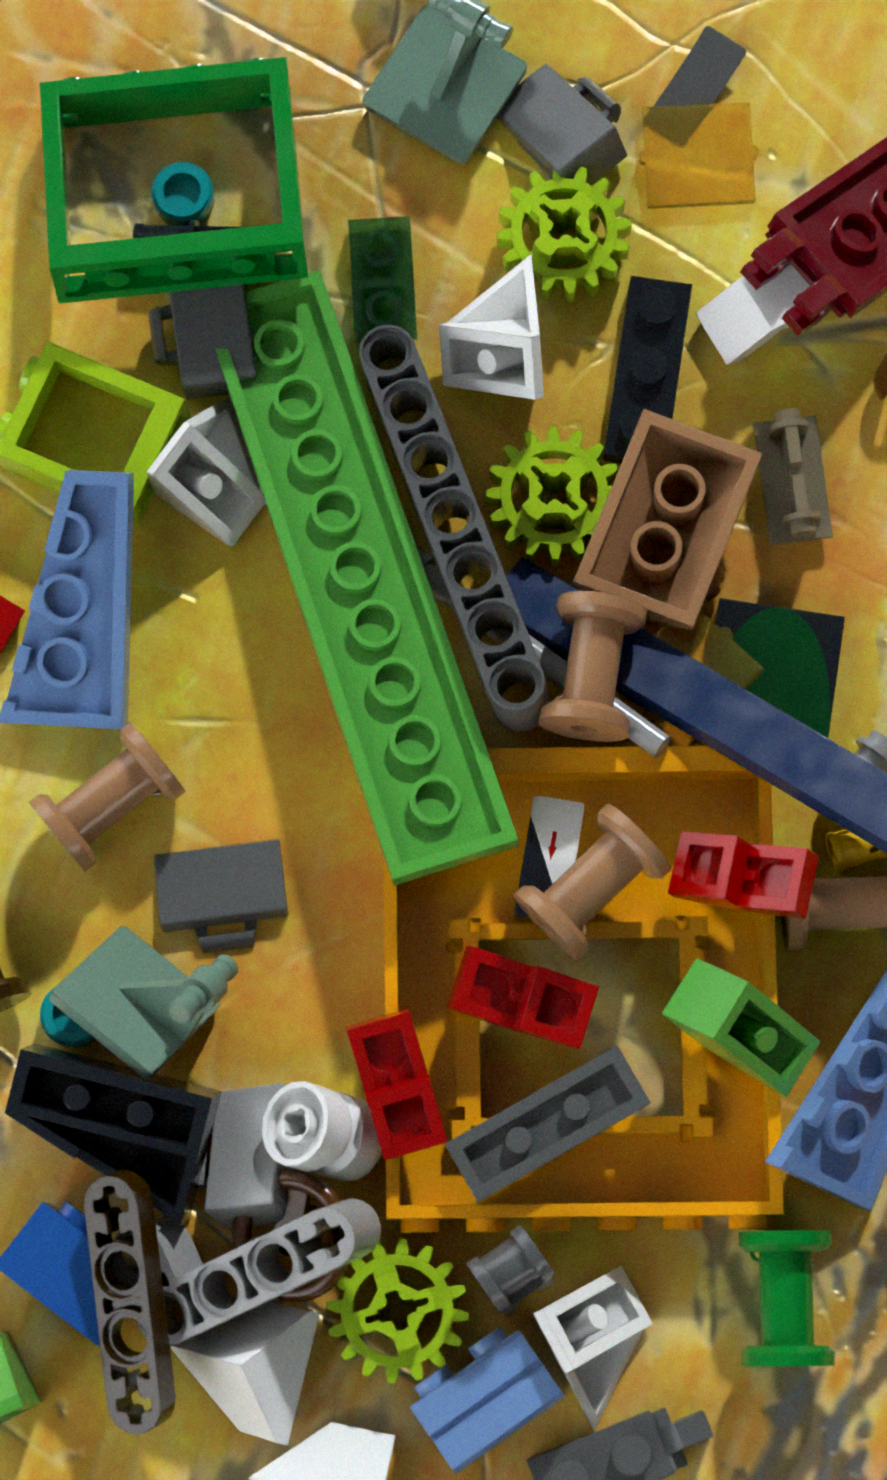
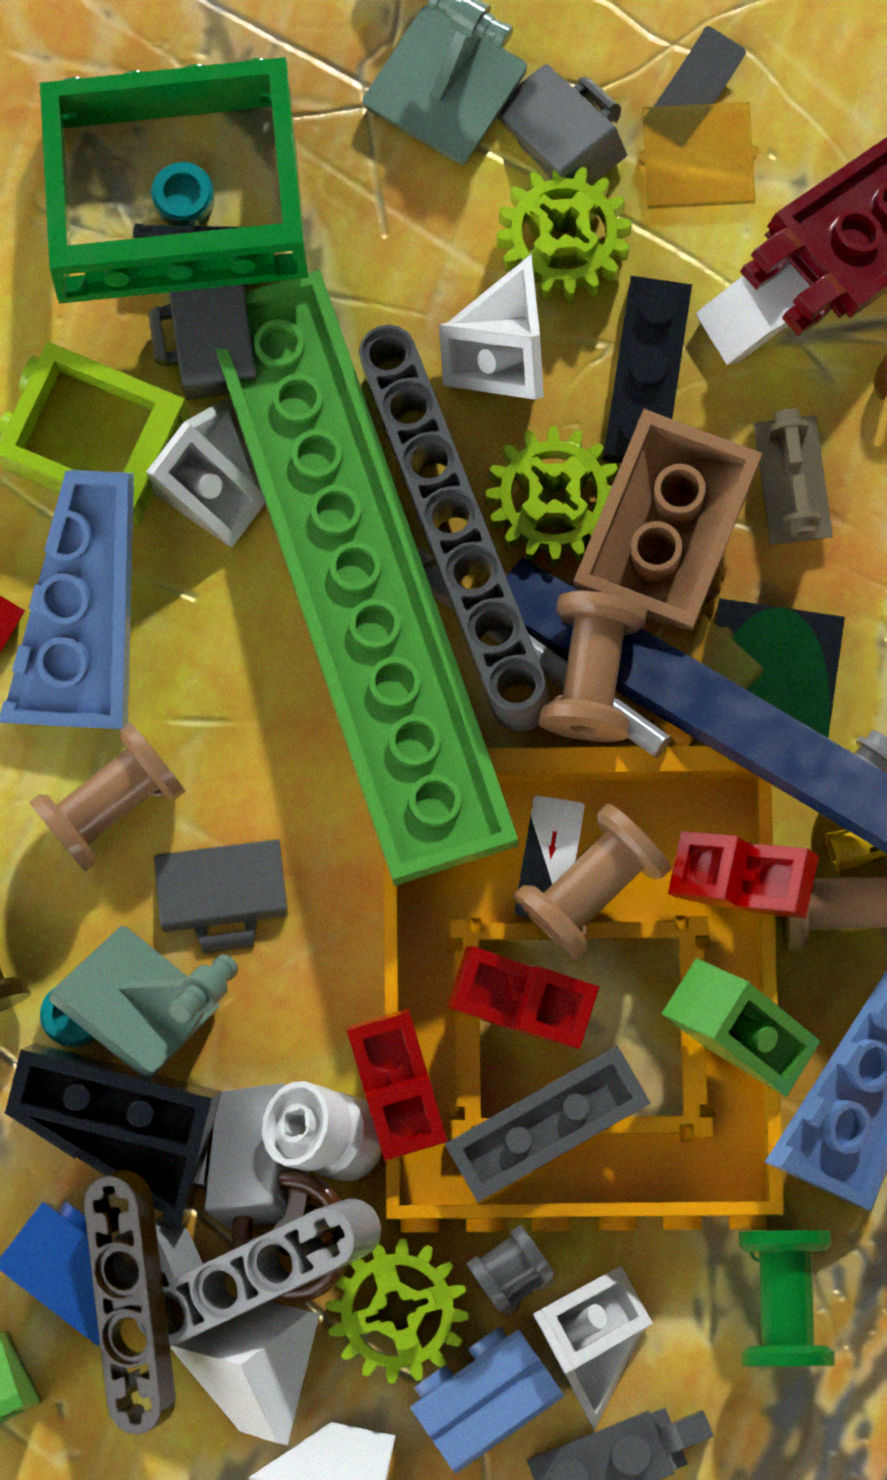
clear green slope [348,216,417,344] -> none

